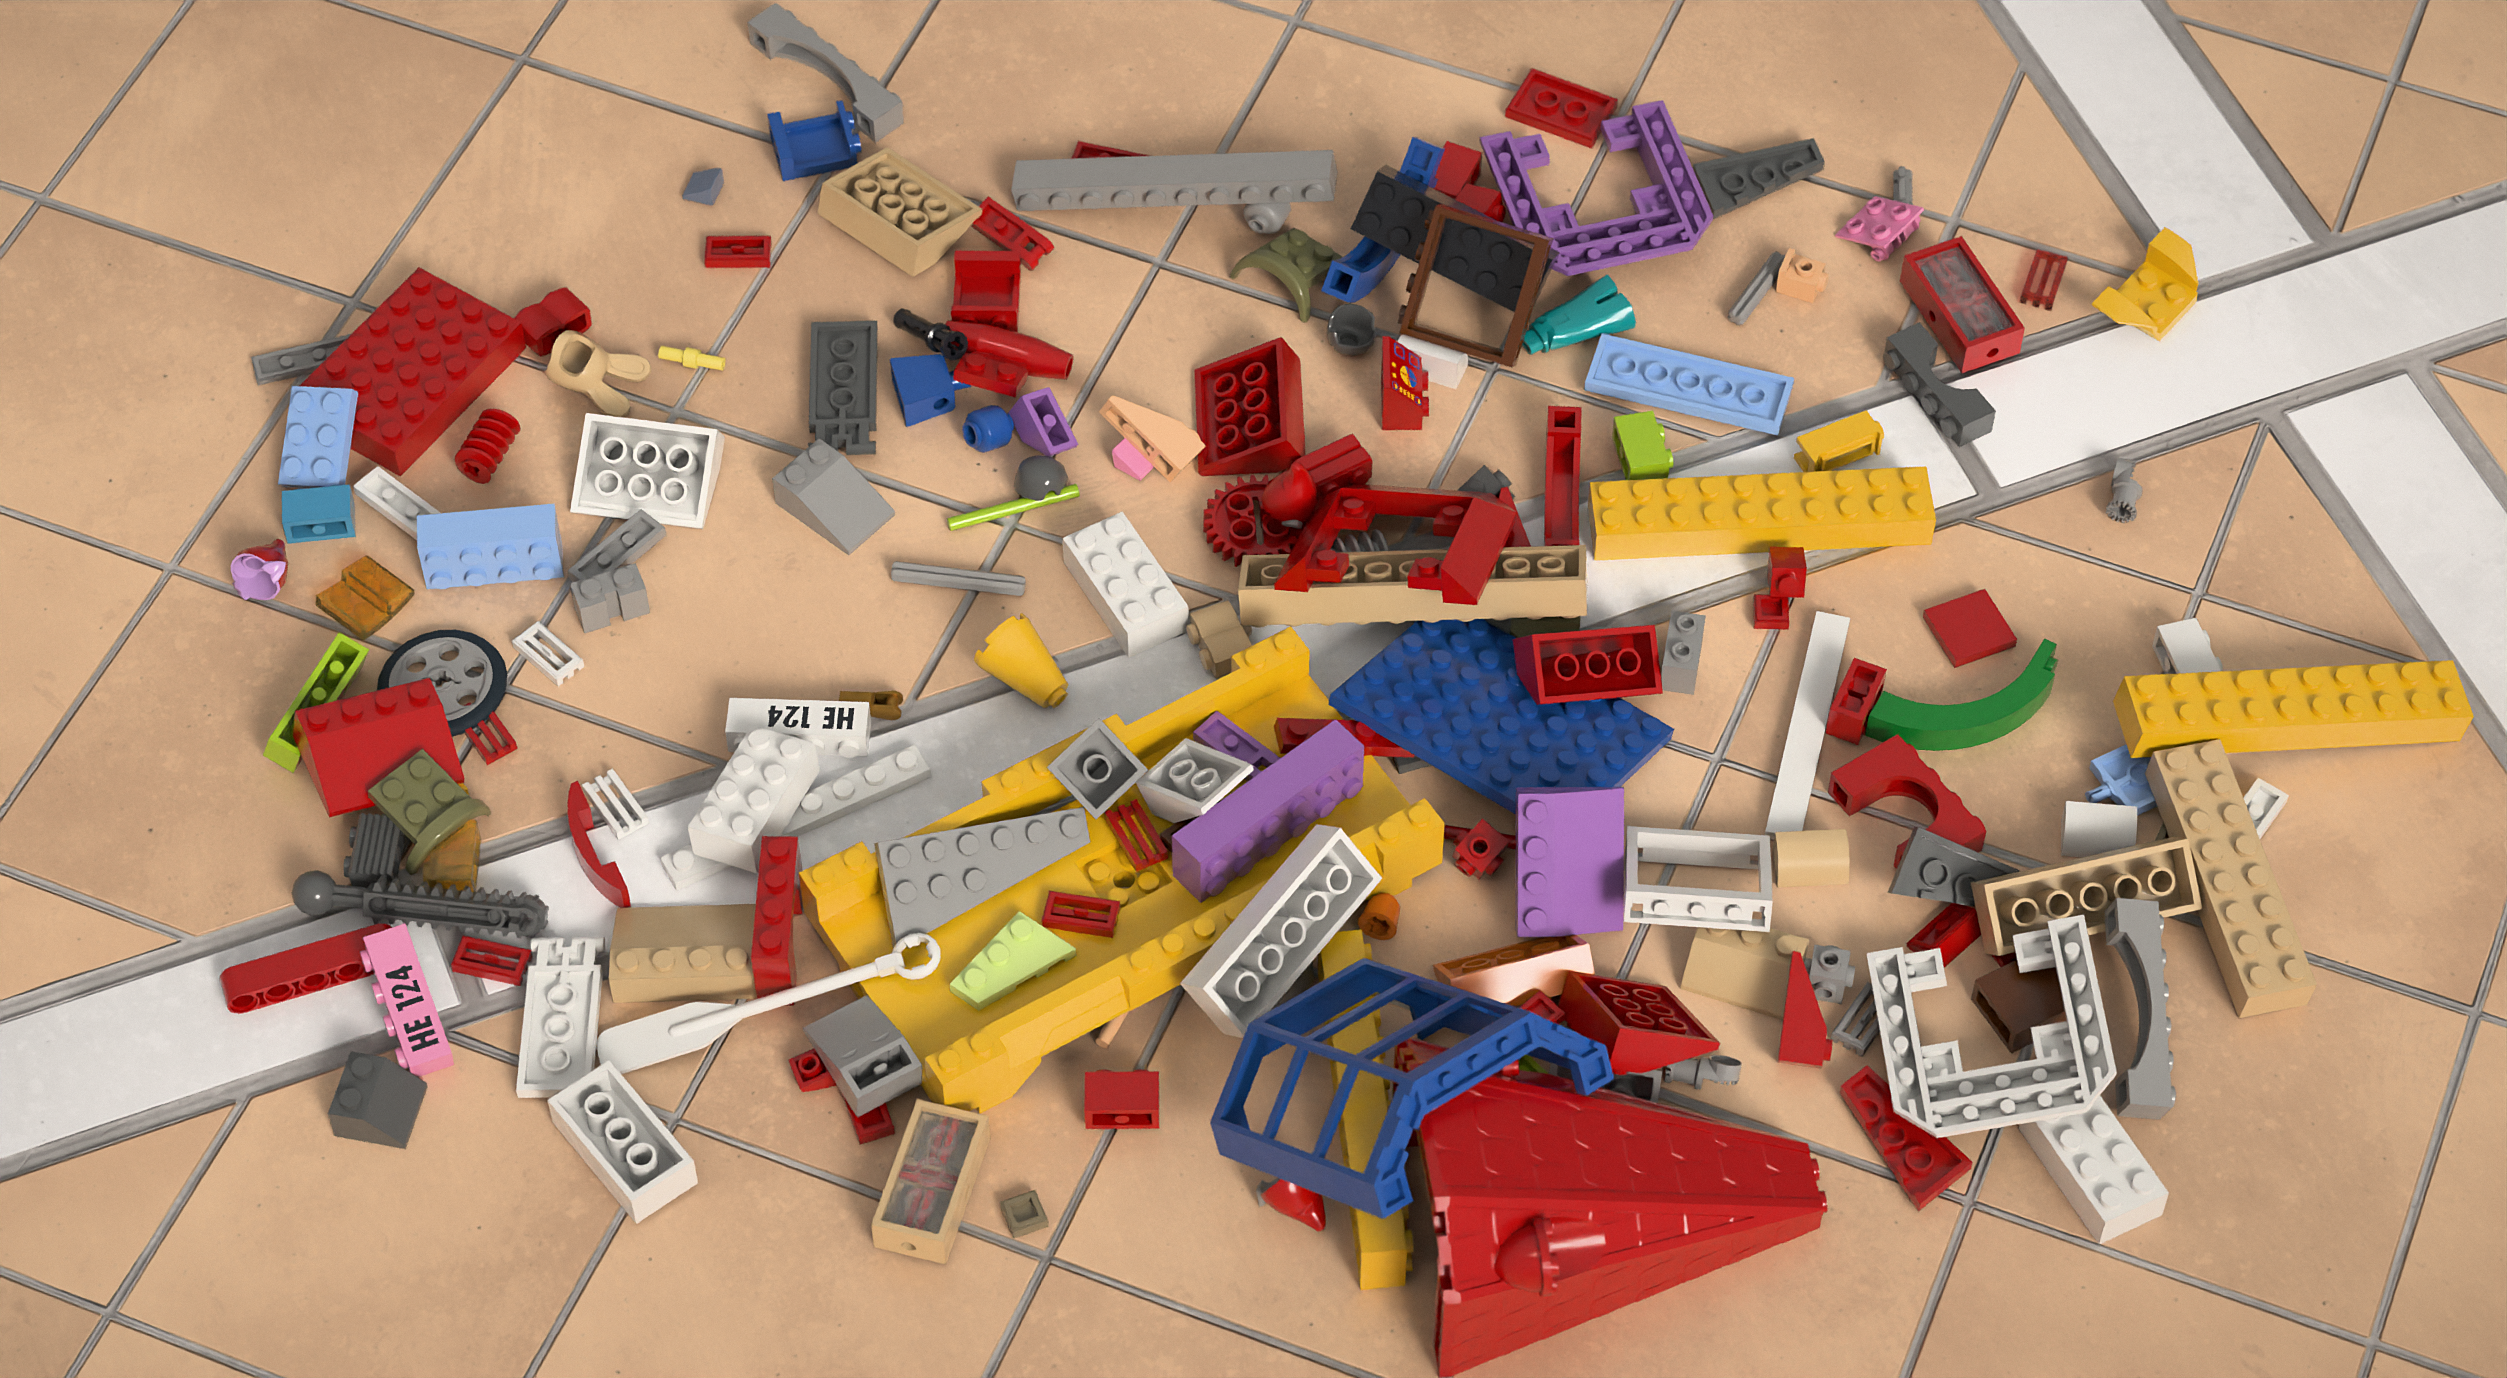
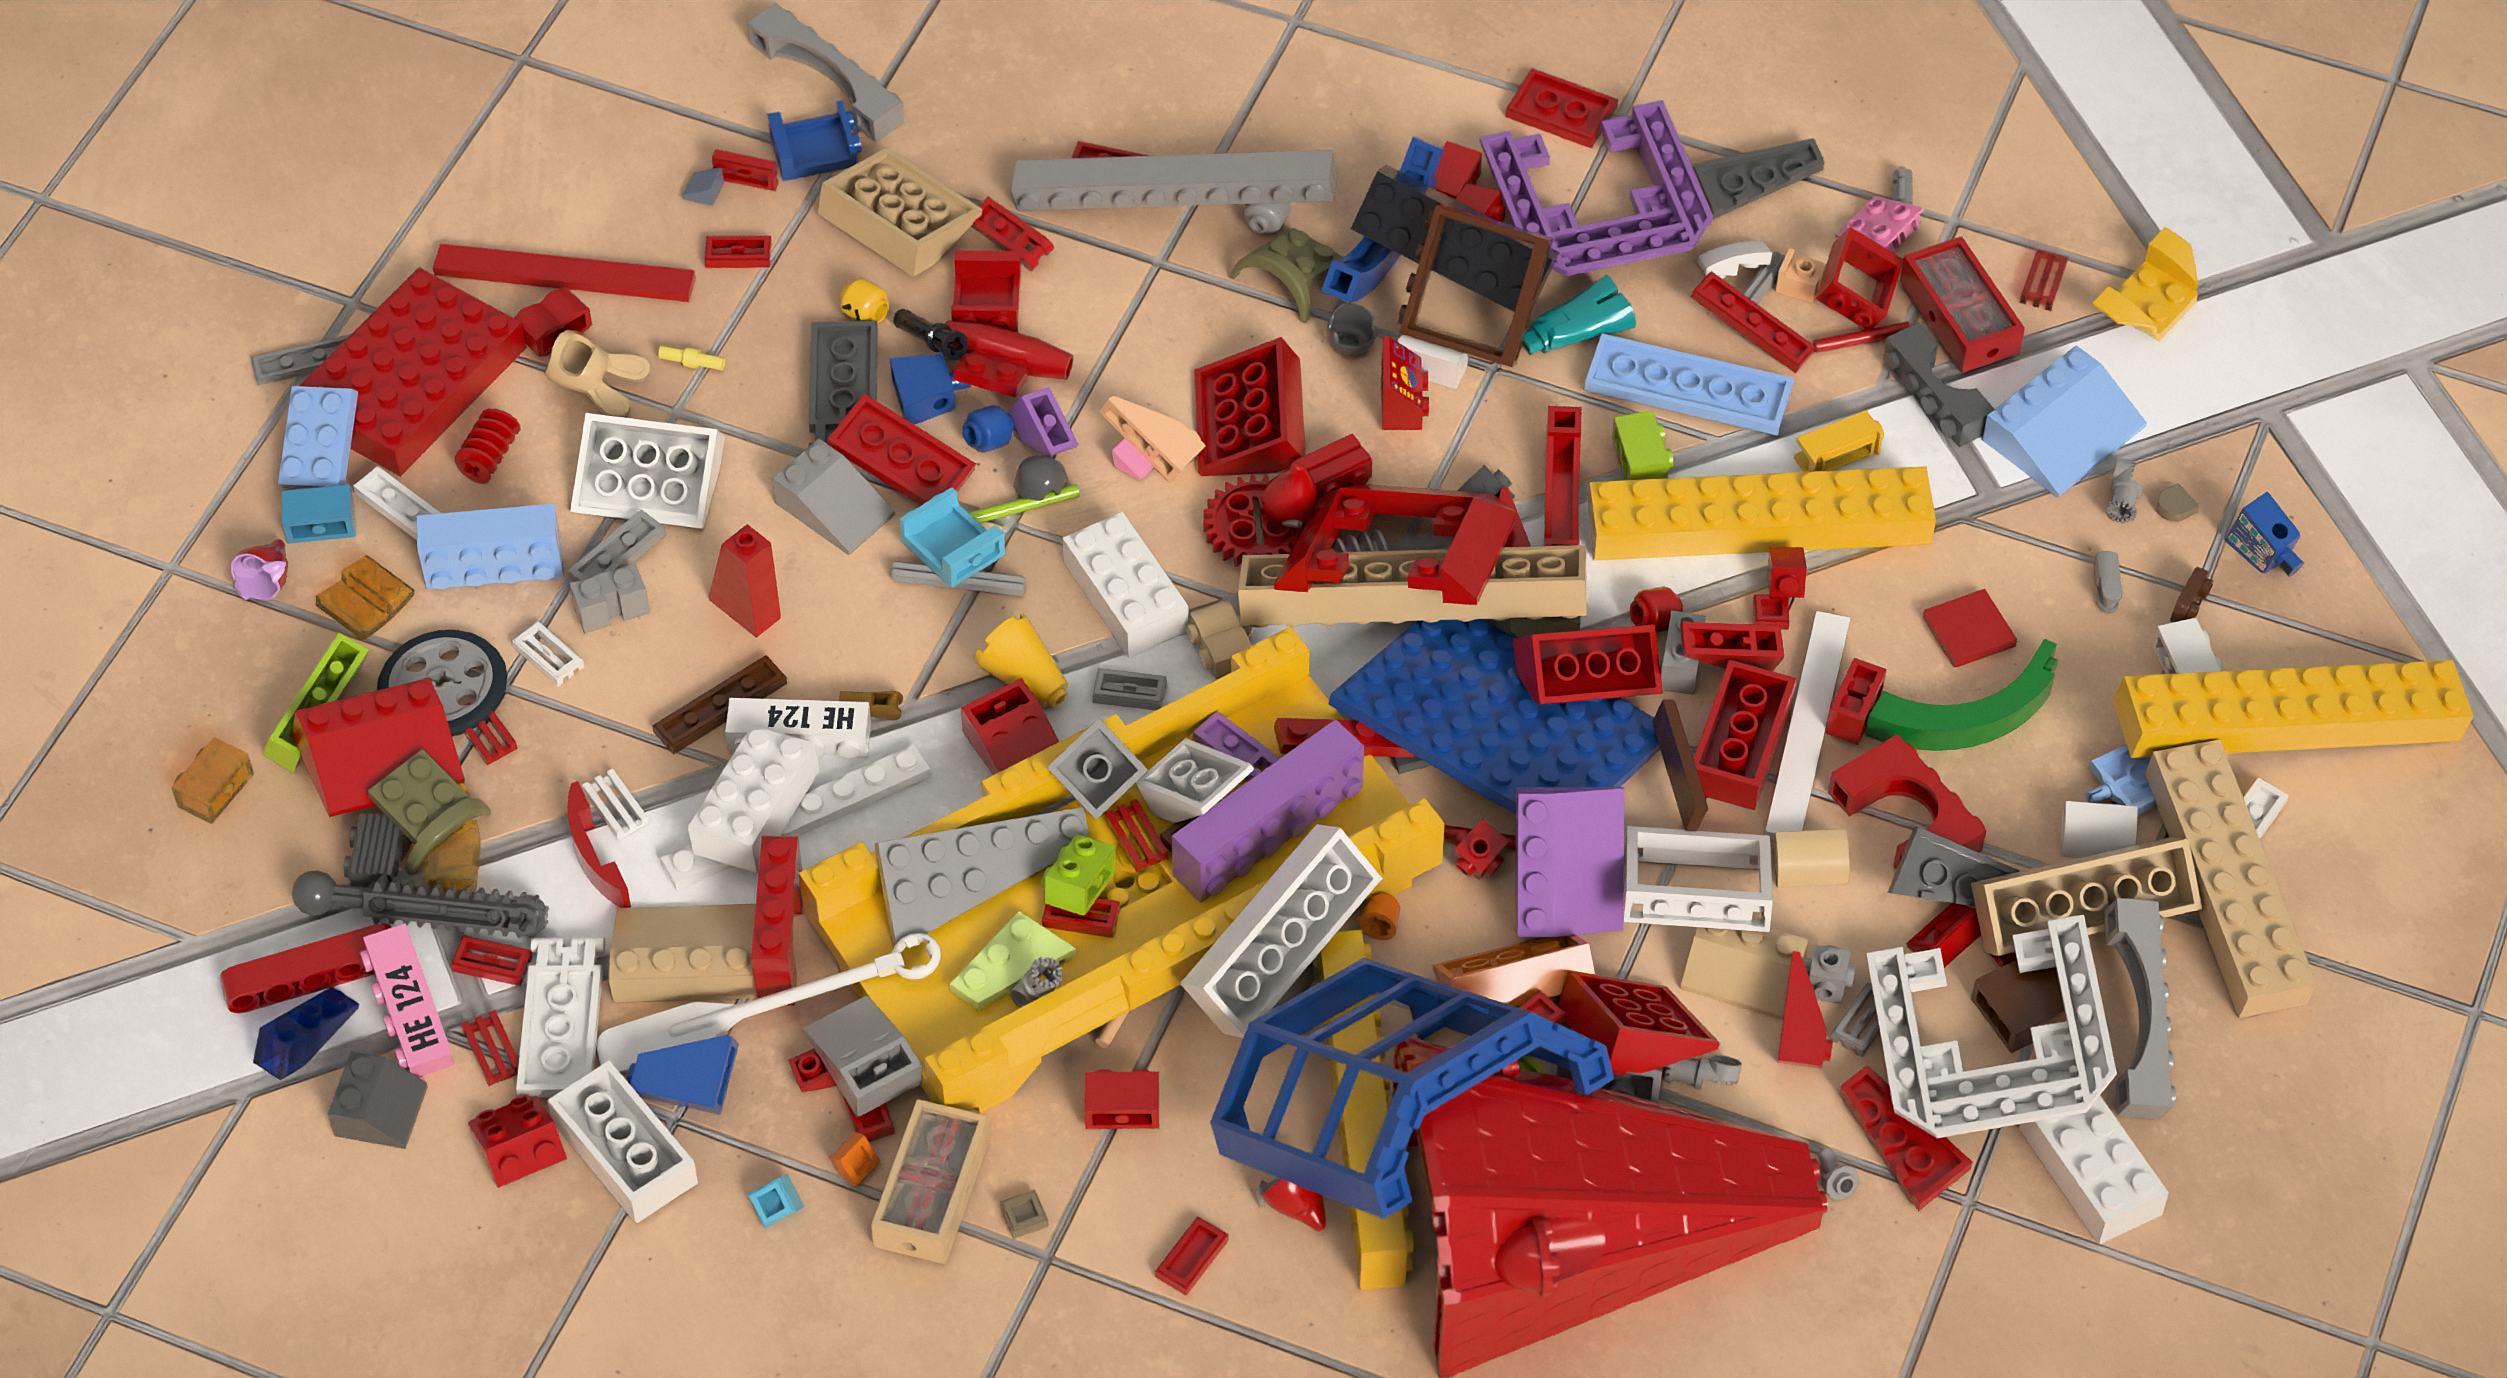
none -> clear yellow brick [171,737,254,824]
none -> clear blue slope [253,987,359,1080]
none -> red tile [433,244,696,302]
none -> red tile [461,1010,519,1086]
none -> red bracket [468,1095,567,1188]
none -> blue slope [627,1035,739,1115]
none -> reddish brown tile [652,655,787,755]
none -> red slope [709,524,781,638]
none -> red tile [712,149,779,191]
none -> medium azure slope [748,1174,804,1228]
none -> red plate [827,394,976,505]
none -> orange tile [829,1132,880,1187]
none -> yellow head [840,278,890,324]
none -> medium azure panel [900,487,1005,588]
none -> red slope [961,678,1059,775]
none -> light grey connector [1010,957,1062,1008]
none -> lime brick [1042,834,1116,916]
none -> light grey tile [1092,668,1167,710]
none -> red tile [1155,1216,1229,1296]
none -> red head [1630,586,1683,632]
none -> reddish brown tile [1652,699,1708,831]
none -> red slope [1680,622,1784,671]
none -> red tile [1690,271,1816,373]
none -> red brick [1693,659,1796,811]
none -> white slope [1697,241,1772,279]
none -> red bar [1813,321,1910,353]
none -> red window [1815,227,1903,329]
none -> light grey plate [1818,1149,1859,1200]
none -> light blue slope [1982,345,2147,498]
none -> light grey bar [2094,551,2123,613]
none -> dark tan tile [2157,483,2199,521]
none -> reddish brown plate [2170,567,2214,623]
none -> blue torso [2225,492,2304,577]

